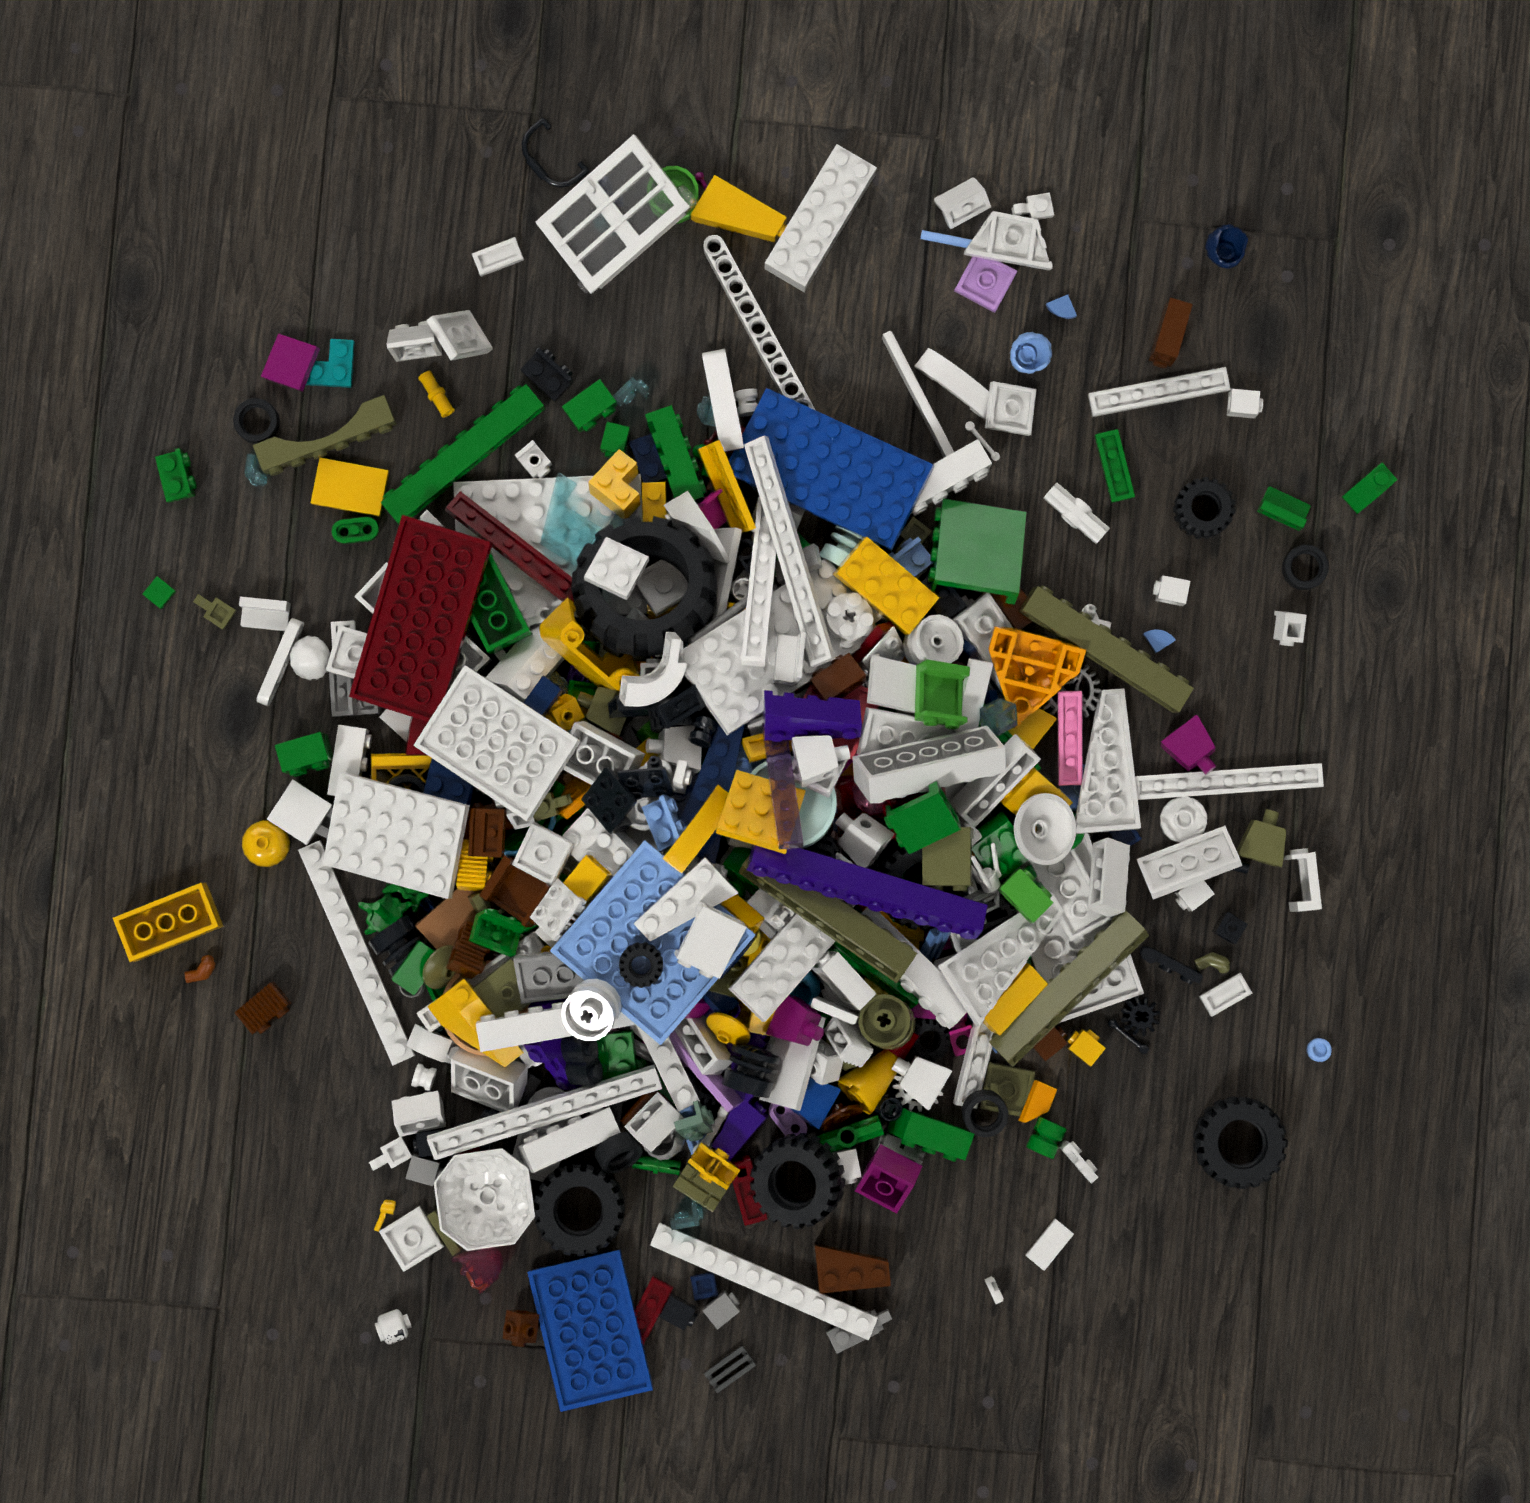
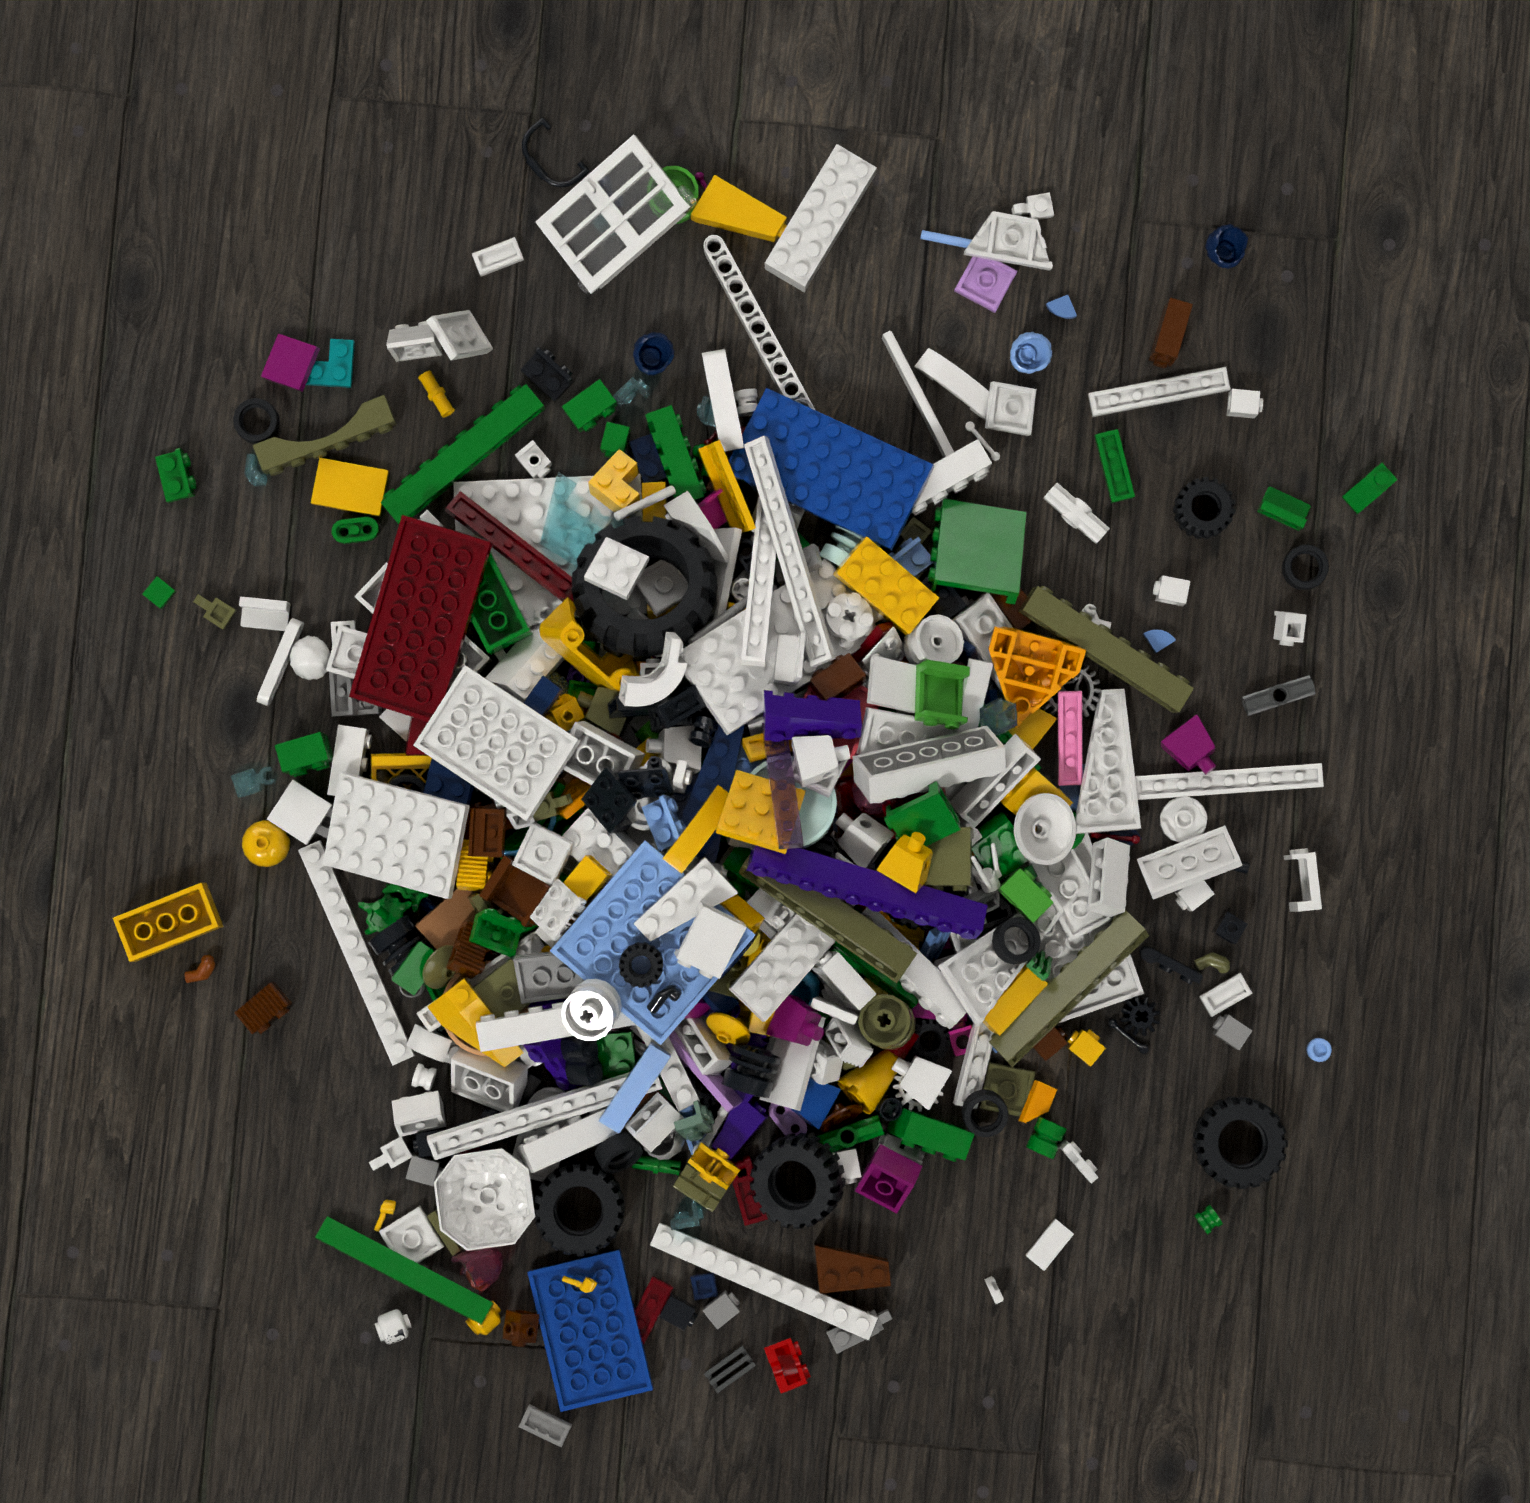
white panel [934,177,991,229] -> none
olive torso [1236,809,1286,867] -> none
none -> clear light blue plate [231,767,276,798]
none -> green tile [315,1216,494,1325]
none -> yellow head [465,1300,501,1335]
none -> light grey plate [519,1404,572,1447]
none -> yellow hand [562,1276,597,1293]
none -> light blue tile [599,1042,671,1133]
none -> white bar [614,485,676,521]
none -> dark blue hair [633,332,674,376]
none -> black arm [647,985,682,1014]
none -> red cylinder [764,1338,811,1393]
none -> yellow torso [877,832,933,893]
none -> black tyre [992,917,1041,965]
none -> green tile [1026,950,1052,981]
none -> dark red hinge [1091,833,1140,844]
none -> green wheel [1194,1205,1223,1235]
none -> light grey brick [1212,1014,1252,1050]
none -> dark grey piece [1241,675,1316,716]

